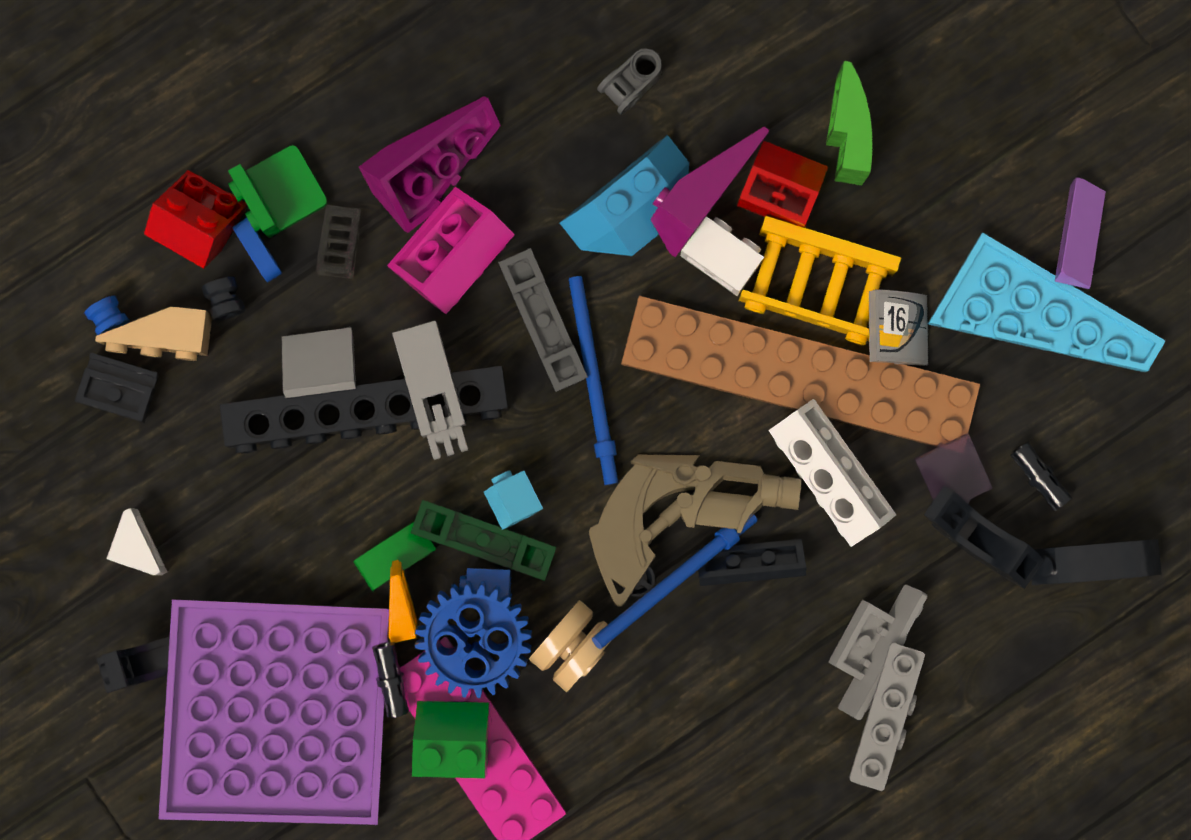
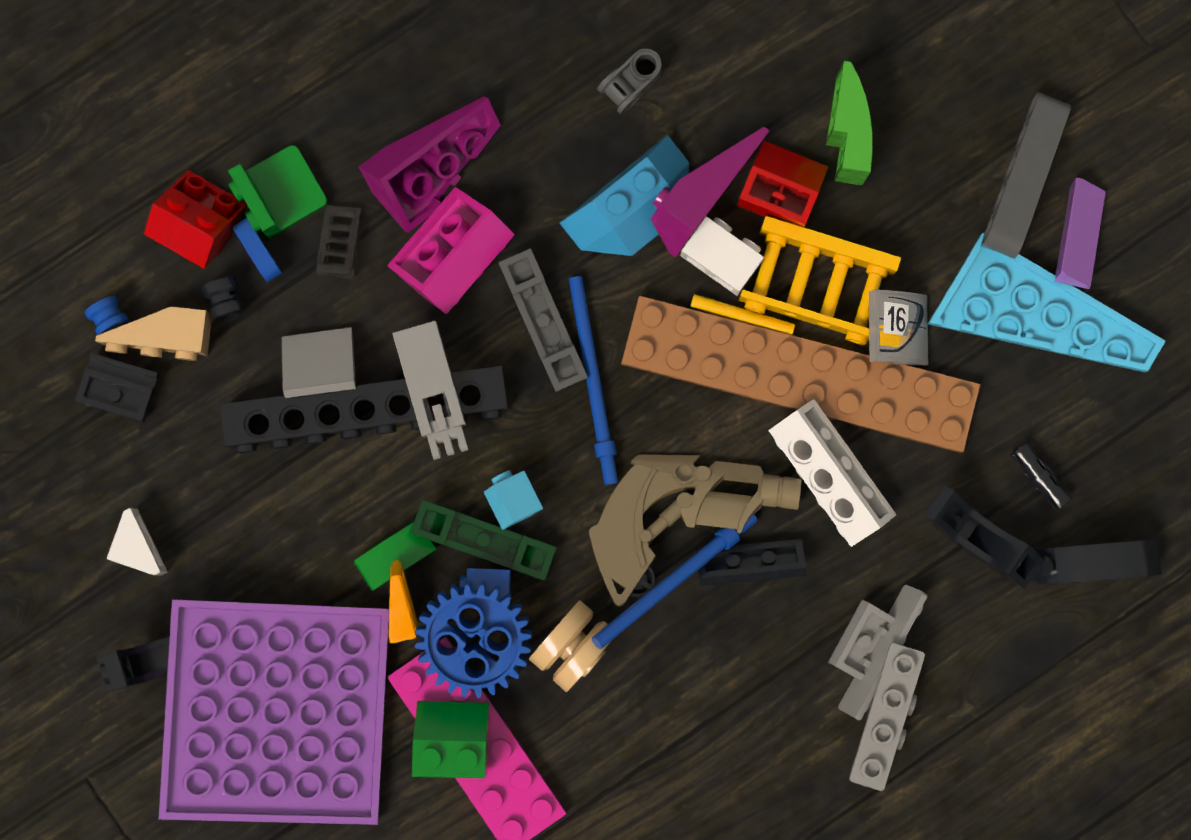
black pin [372,642,410,718] -> none
piece [915,434,992,504] -> none
none -> yellow bar [690,294,795,335]
none -> dark grey beam [981,92,1071,259]

